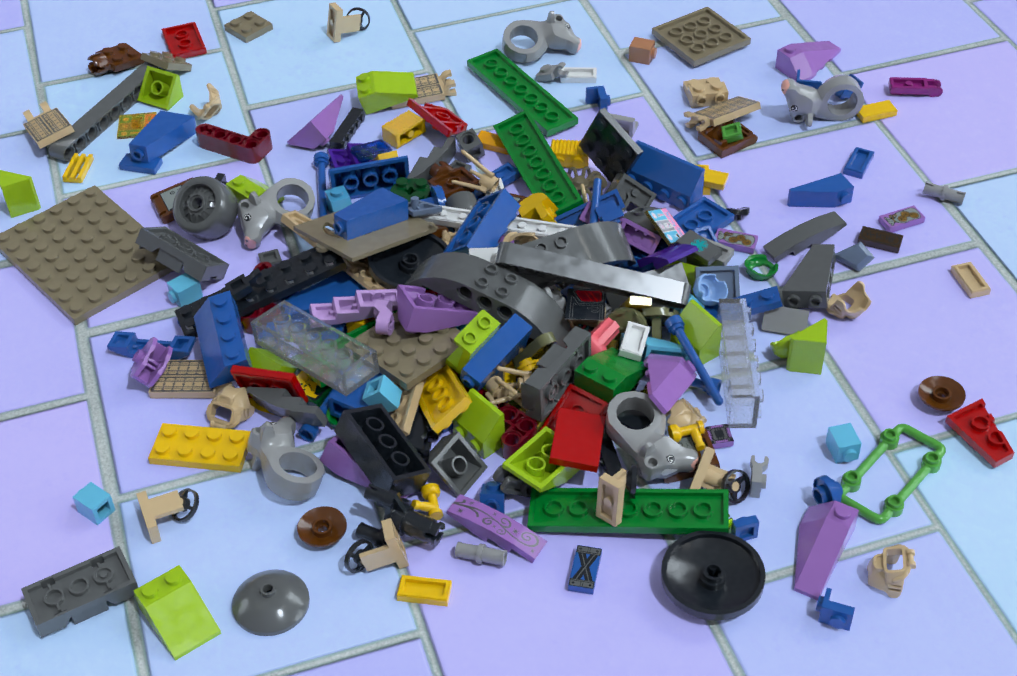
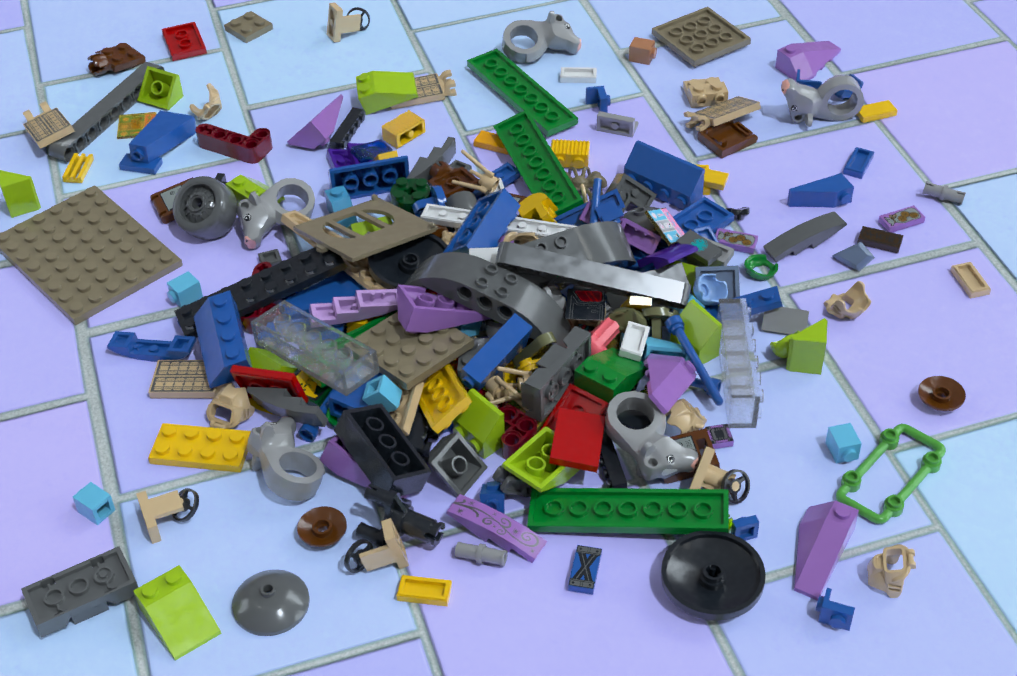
medium lavender hinge [130,337,173,388] -> none
dark grey piece [135,226,230,282] -> none
dark tan plate [141,50,192,71] -> none
black plate [224,268,267,302] -> none
blue piece [313,152,329,217] -> none
blue slope [333,187,408,240] -> none
lavender piece [374,299,395,336] -> none
red wing [407,98,468,137] -> none
sand blue piece [408,196,442,218] -> none
yellow piece [411,483,443,520] -> none
lime panel [445,310,501,375] -> none
dark grey brick [455,128,485,163] -> none
light grey plate [535,62,569,82] -> none
black plate [578,107,643,183] -> none
tan piece [596,464,637,527] -> none
yellow piece [668,420,706,451] -> none
bright green tile [721,122,743,143] -> none
light grey plate [750,455,769,498] -> none
dark grey slope [782,244,836,309] -> none
blue plate [812,475,843,504] -> none
magenta hinge [888,77,943,97] -> none
red wing [945,398,1015,468] -> none

